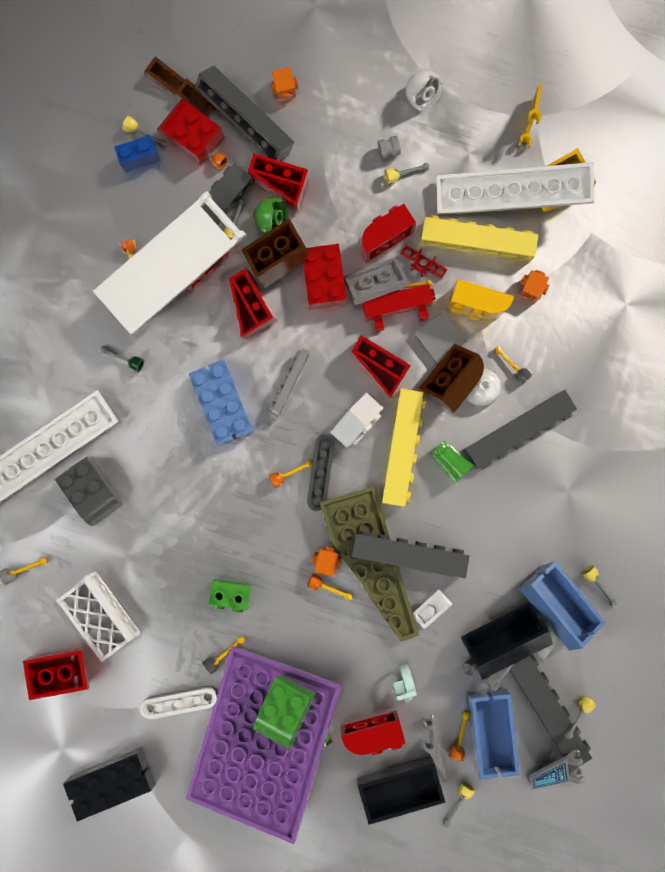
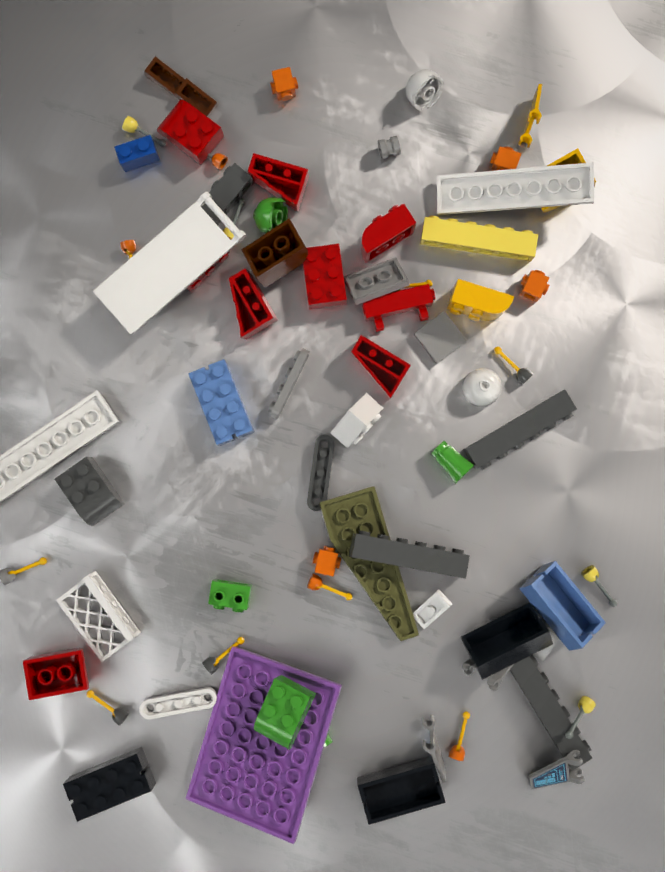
hinge [100,346,145,373] -> none
dark grey brick [195,66,295,161] -> none
hinge [268,460,313,489] -> none
red brick [341,710,406,755] -> none
light yellow brick [381,388,426,507] -> none
hinge [384,163,430,184] -> none
light aqua piece [393,664,417,703] -> none
red piece [400,244,448,279] -> none
reddish brown brick [419,343,484,413] -> none
hinge [443,782,475,827] -> none
medium blue piece [468,689,520,779] -> none
none -> hinge [86,690,129,726]
none -> orange brick [490,146,521,171]

